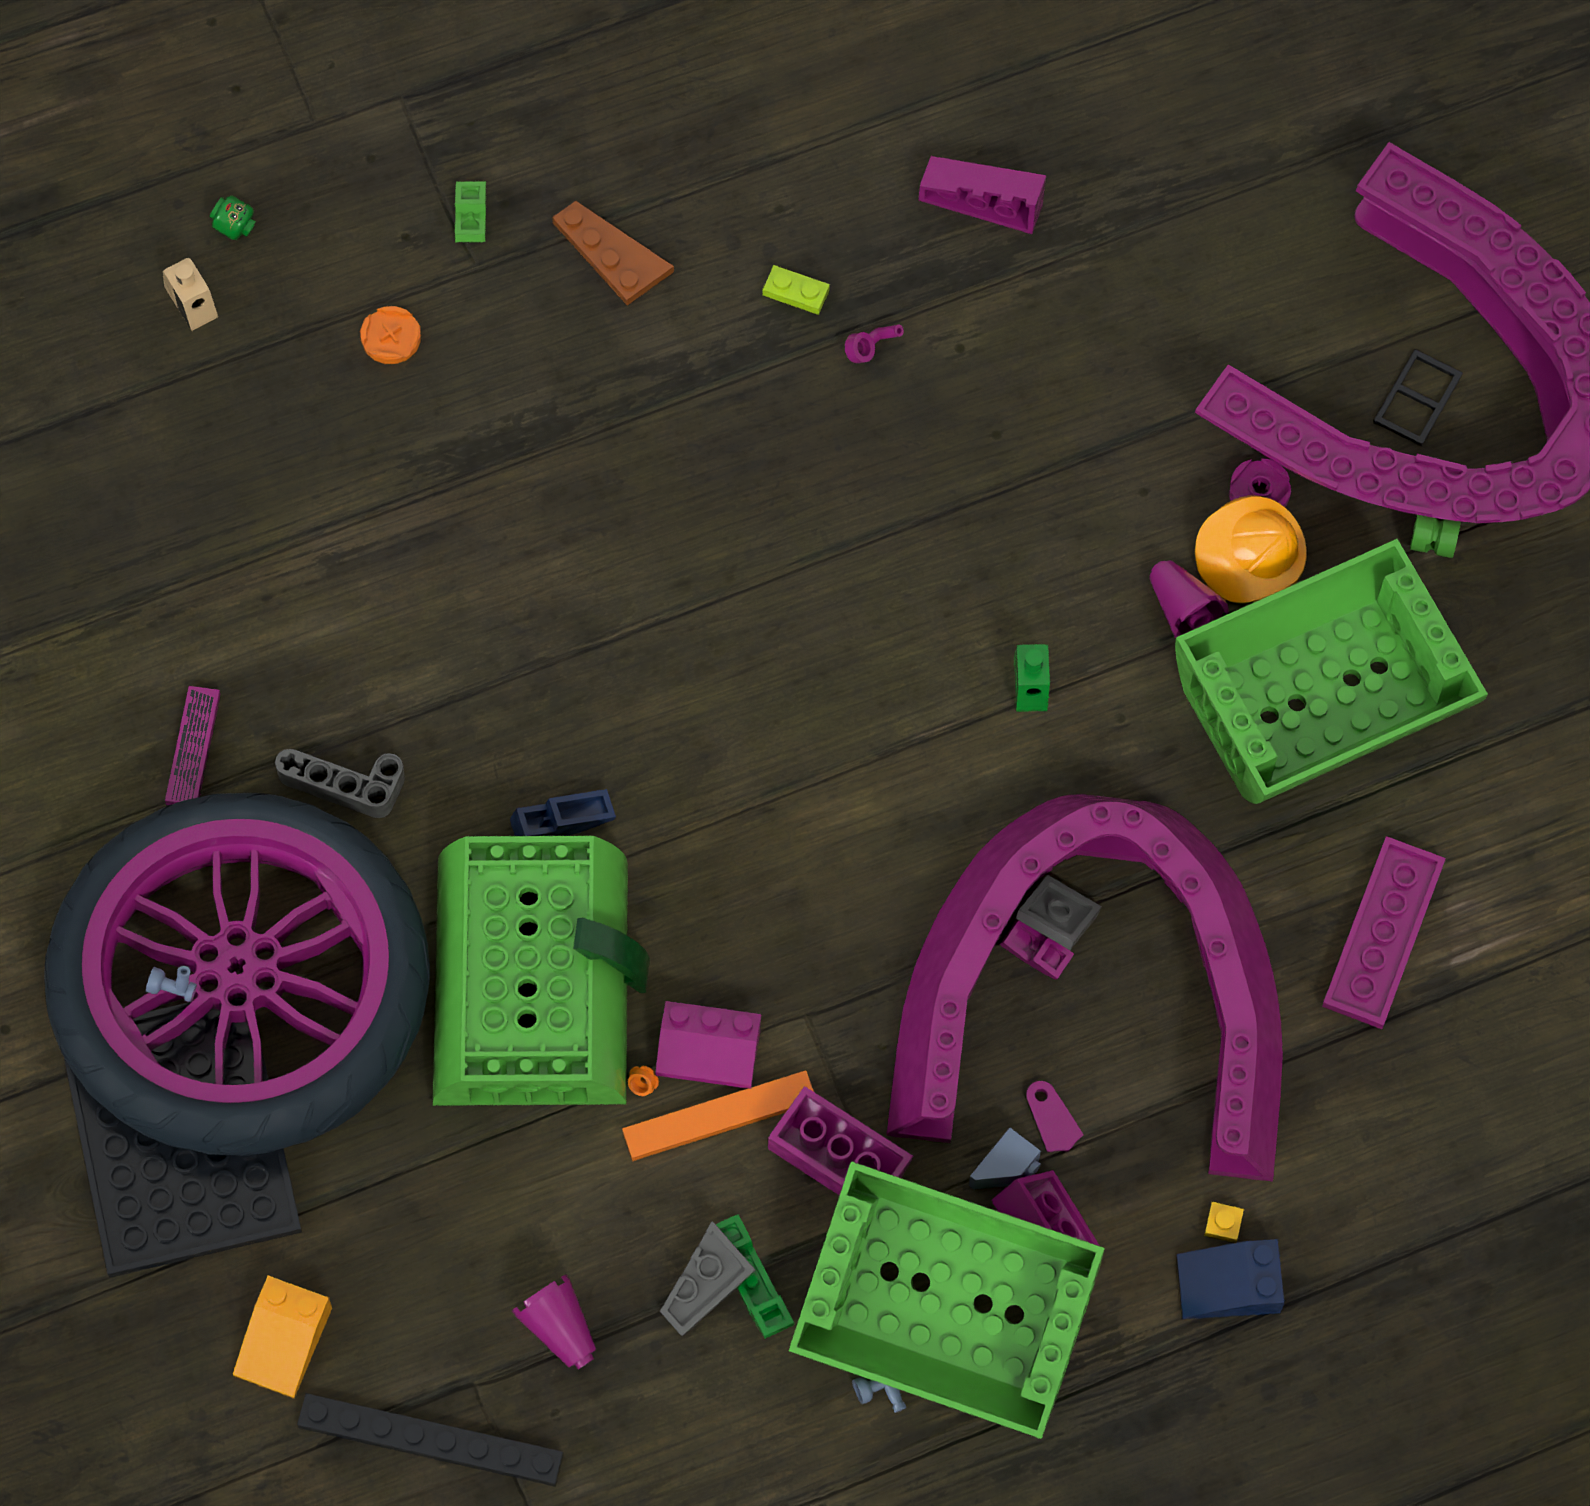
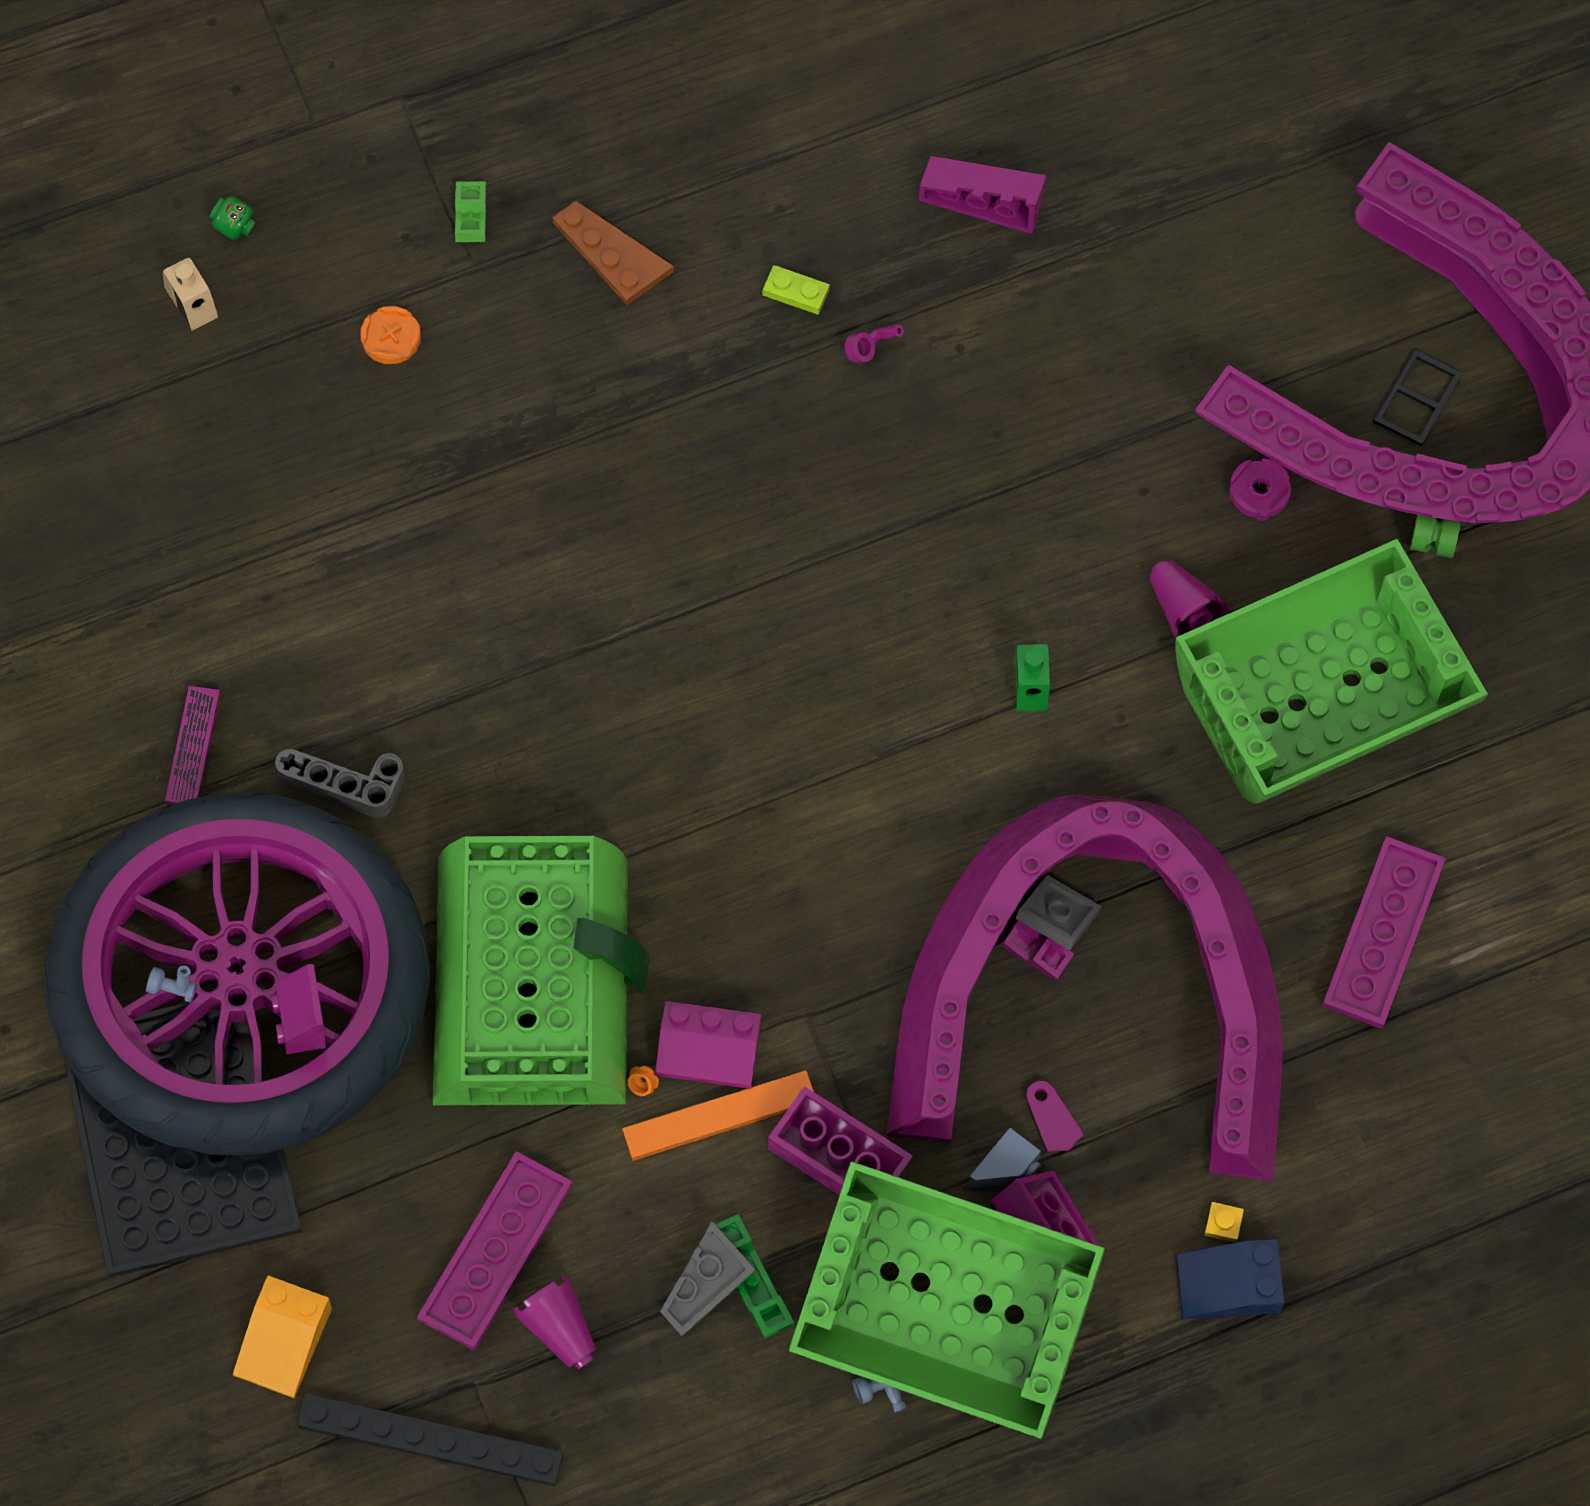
dark blue slope [510,789,616,836] -> none
light orange piece [1195,495,1307,603] -> none
none -> magenta slope [271,964,326,1054]
none -> magenta plate [417,1151,573,1351]

